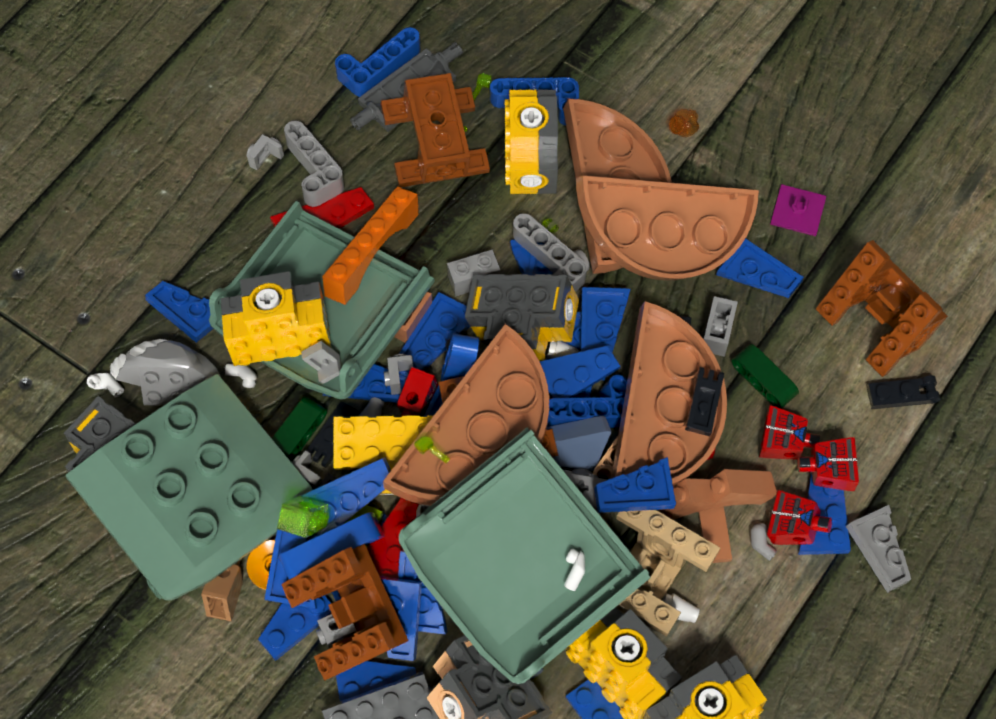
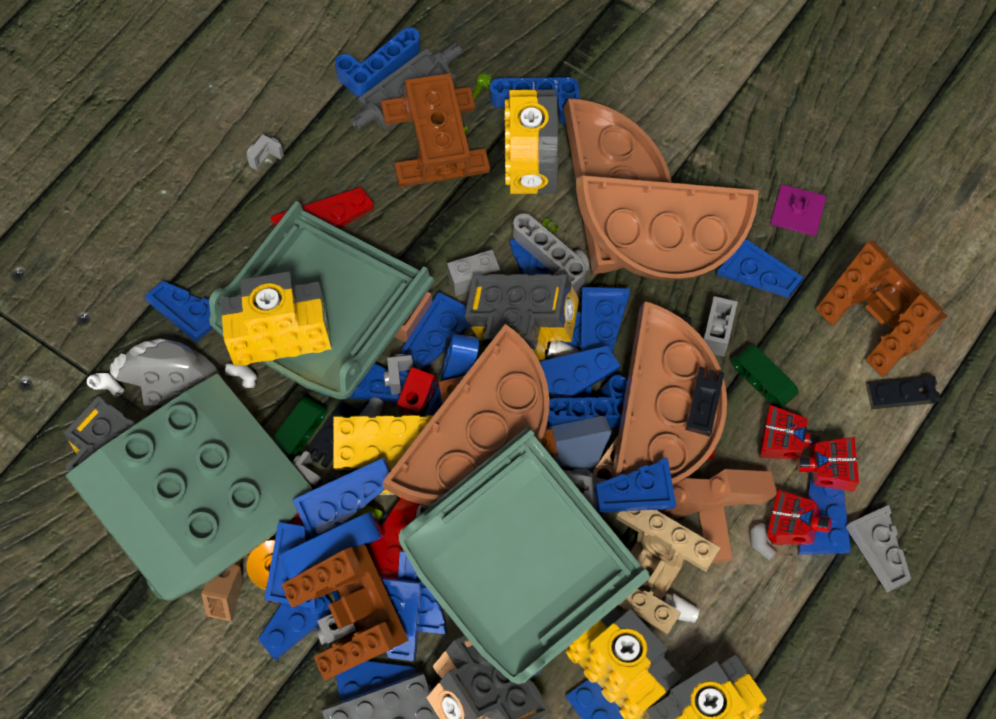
clear neon green brick [277,496,329,538] -> none
light grey beam [284,121,344,207] -> none
light grey bracket [301,341,341,384] -> none
orange arch [322,186,419,305] -> none
clear neon green hand [414,436,450,464] -> none
white arm [564,549,585,591] -> none
clear orange animal [669,109,699,138] -> none

